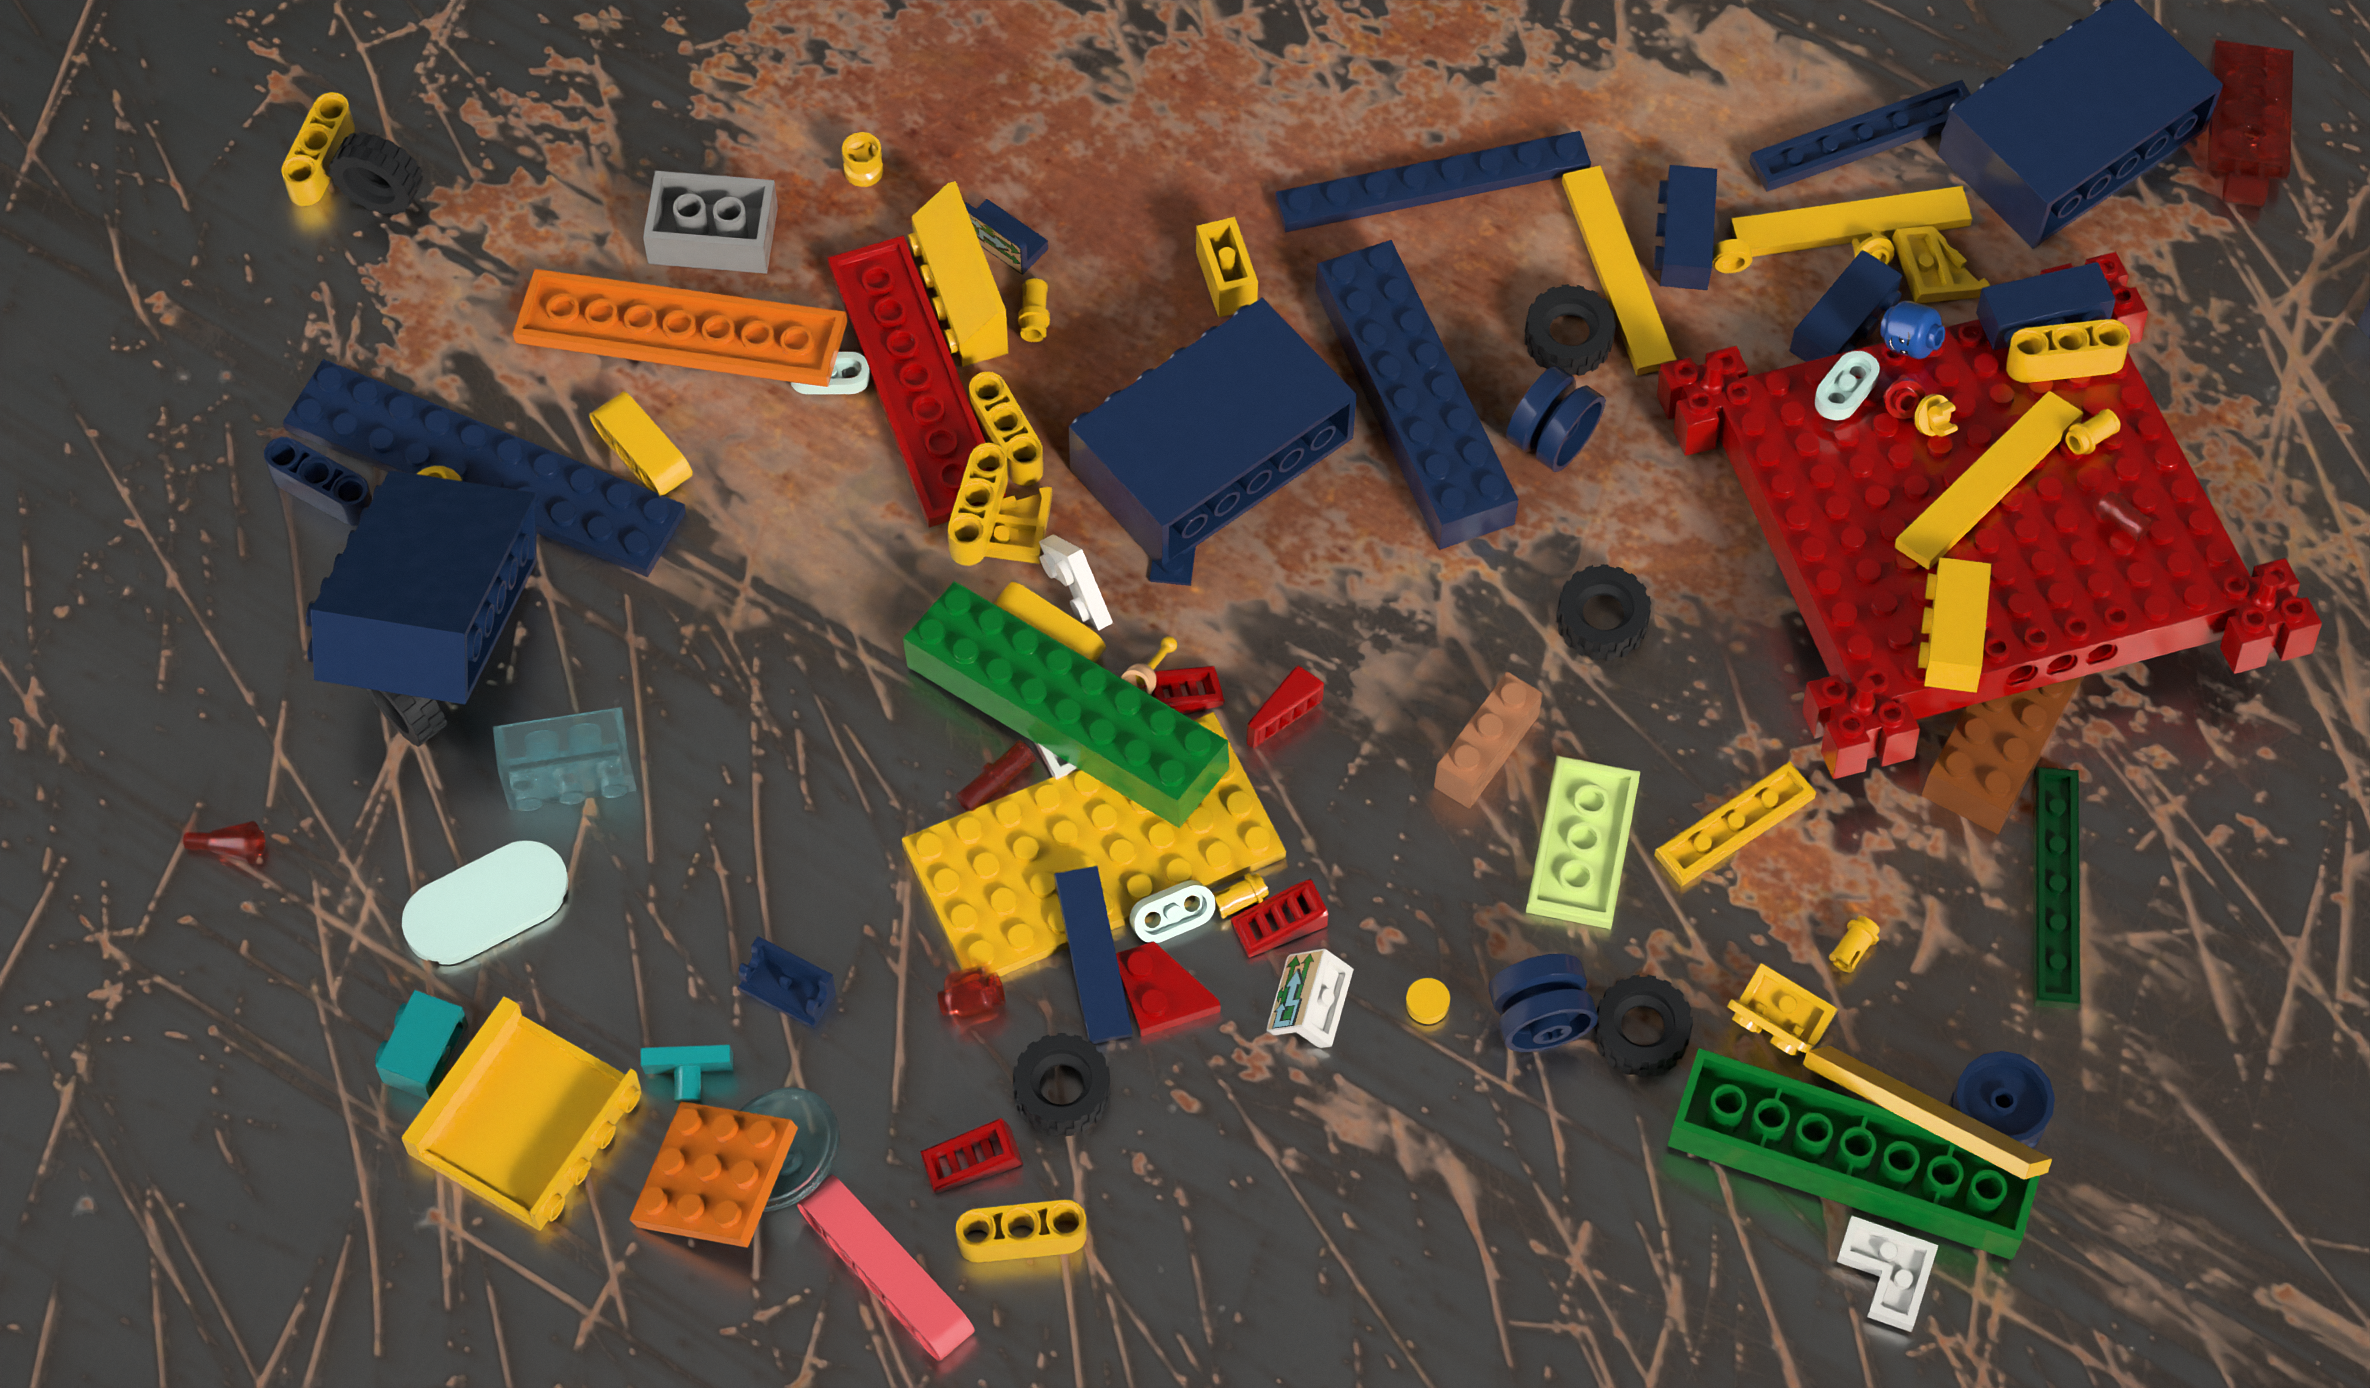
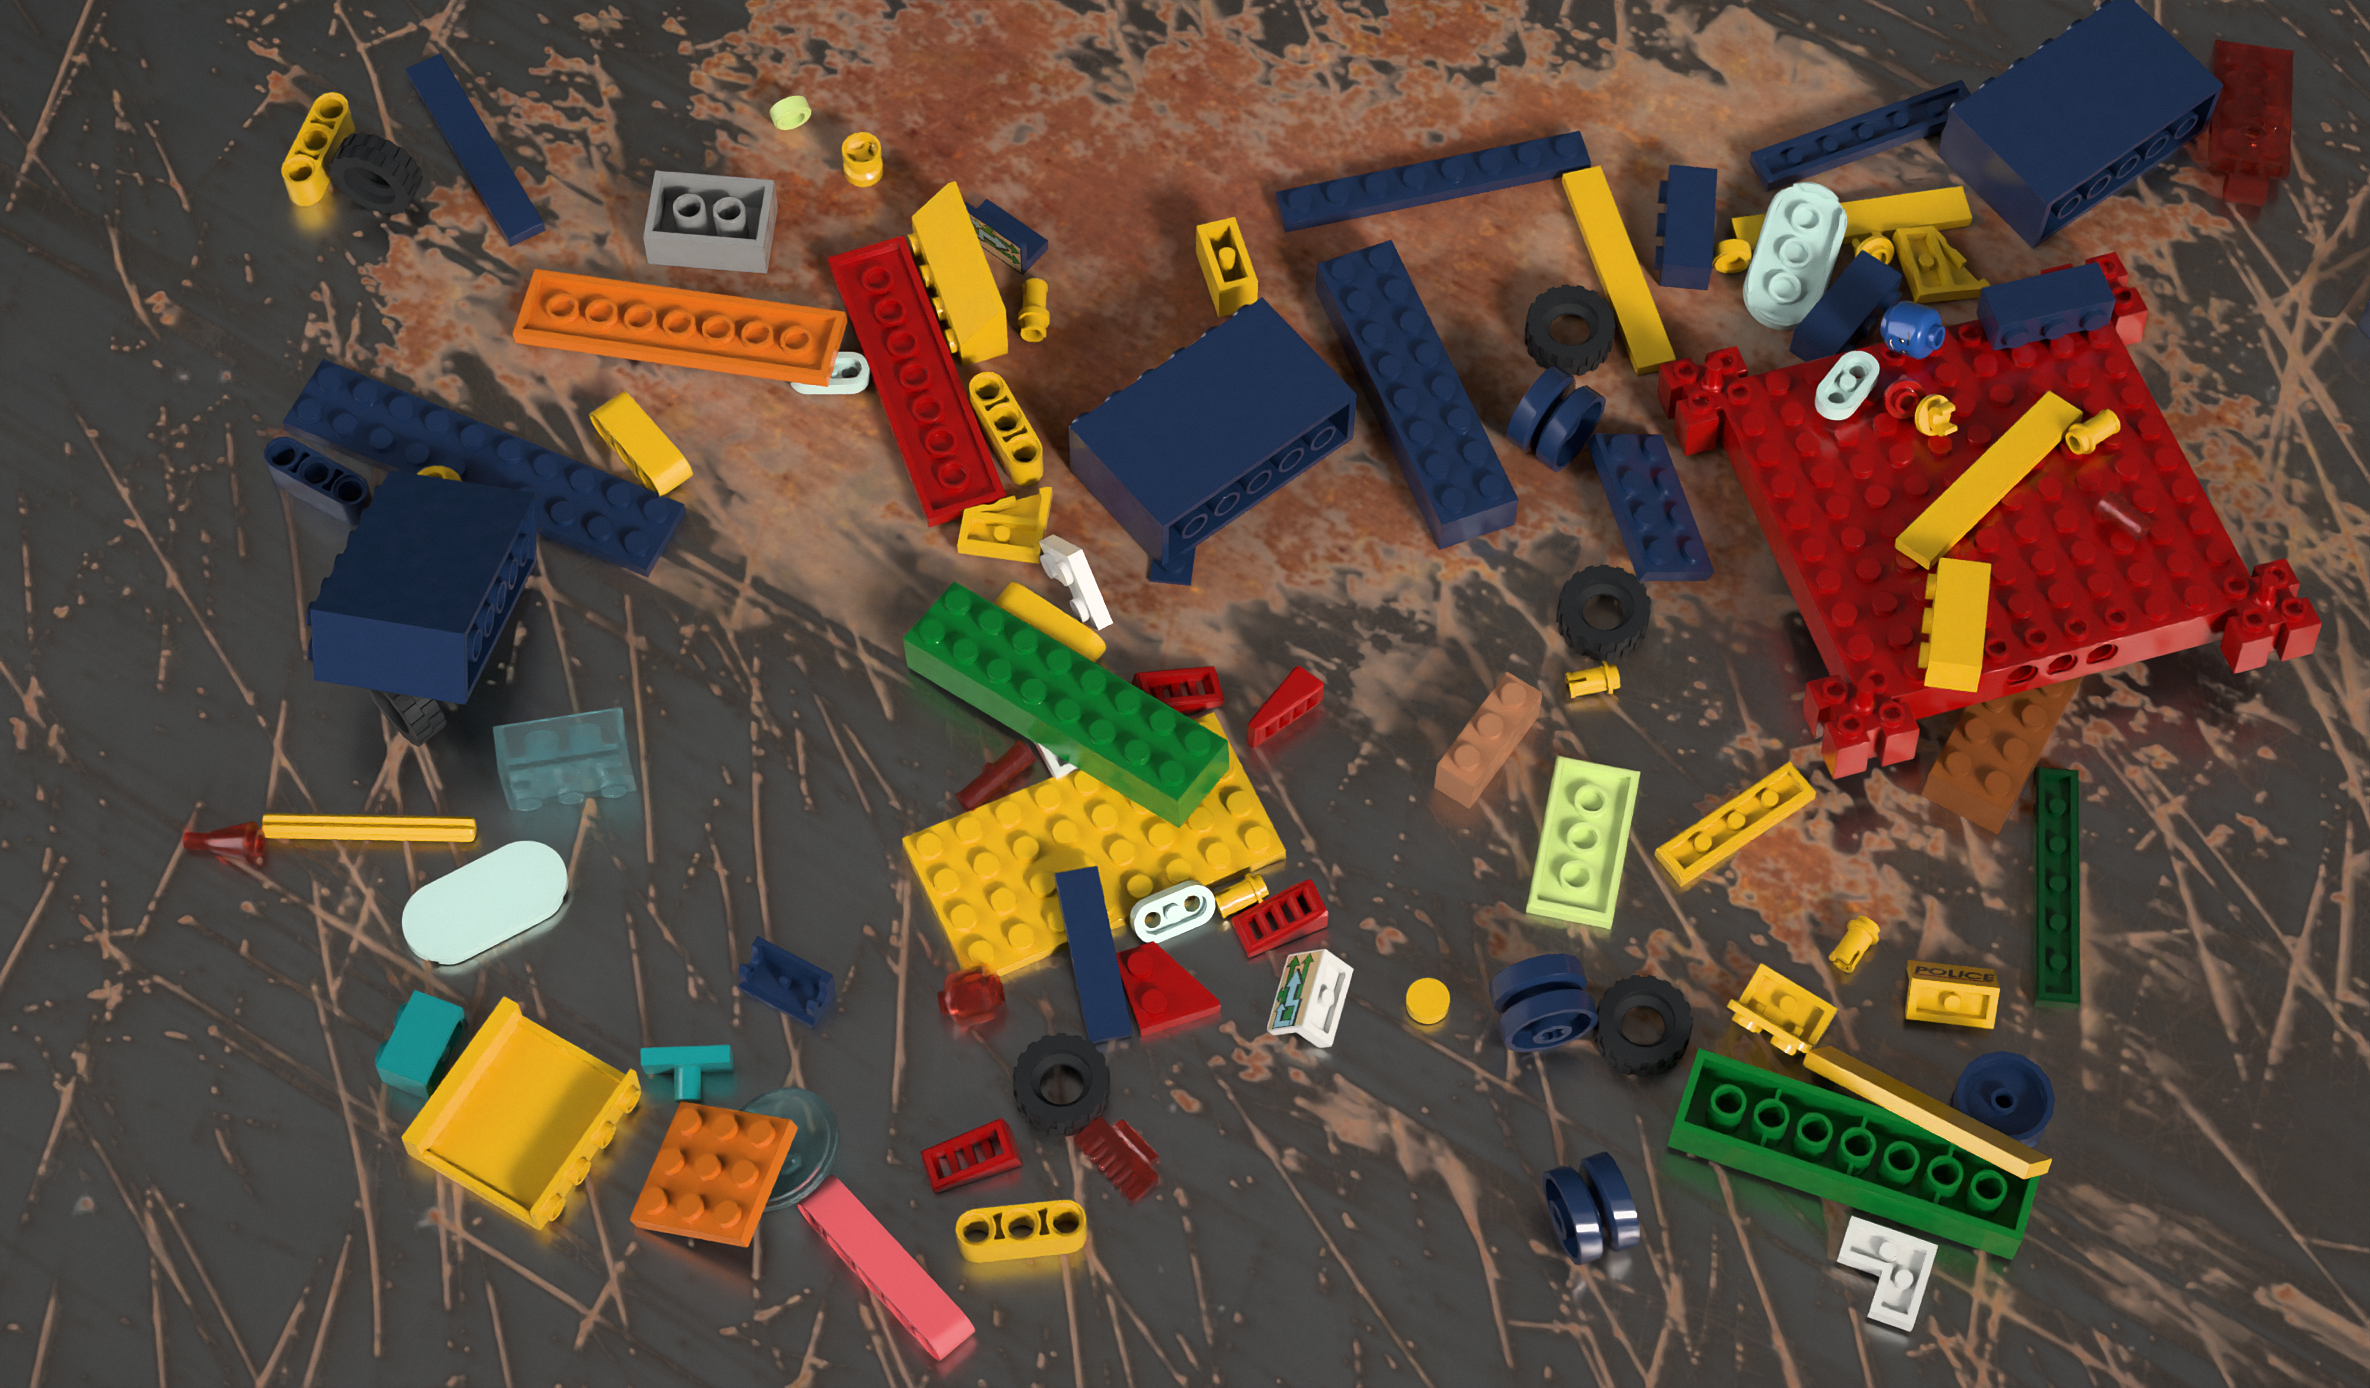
yellow beam [948,443,1008,566] -> none
hinge [1121,636,1177,695] -> none
yellow beam [2006,319,2130,383] -> none
none -> yellow axle [262,813,477,842]
none -> dark blue tile [405,53,546,247]
none -> yellowish green tile [770,96,811,130]
none -> clear red piece [1074,1117,1160,1204]
none -> dark blue wheel [1542,1152,1640,1265]
none -> yellow pin [1565,661,1620,699]
none -> dark blue plate [1587,433,1714,581]
none -> light aqua tile [1743,182,1847,331]
none -> yellow panel [1905,960,2000,1029]

